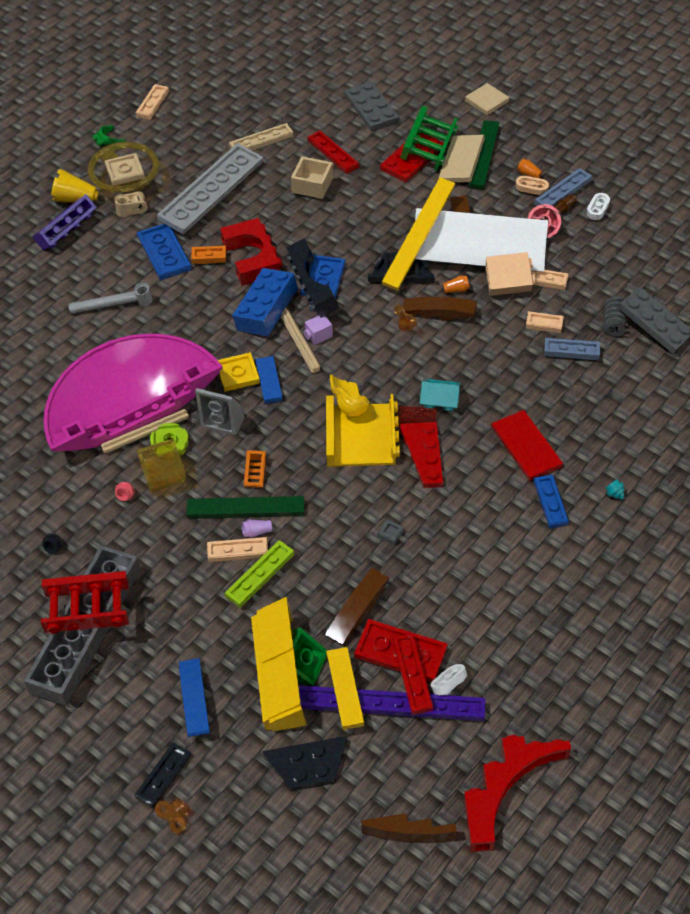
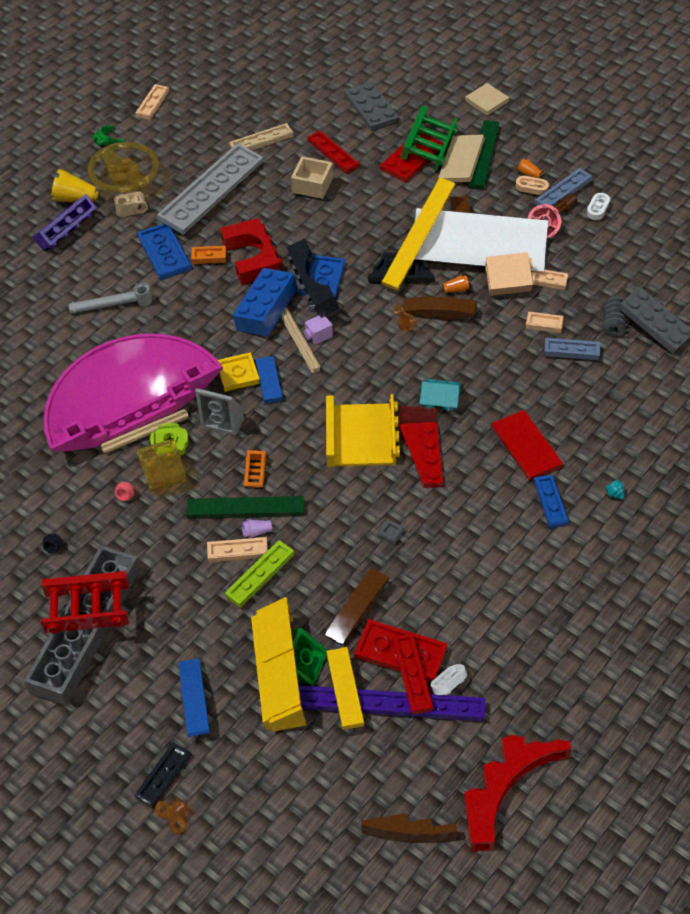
tan tile [104,153,145,186] -> none
black wing [263,736,347,792] -> none
yellow hair [330,374,369,417] -> none

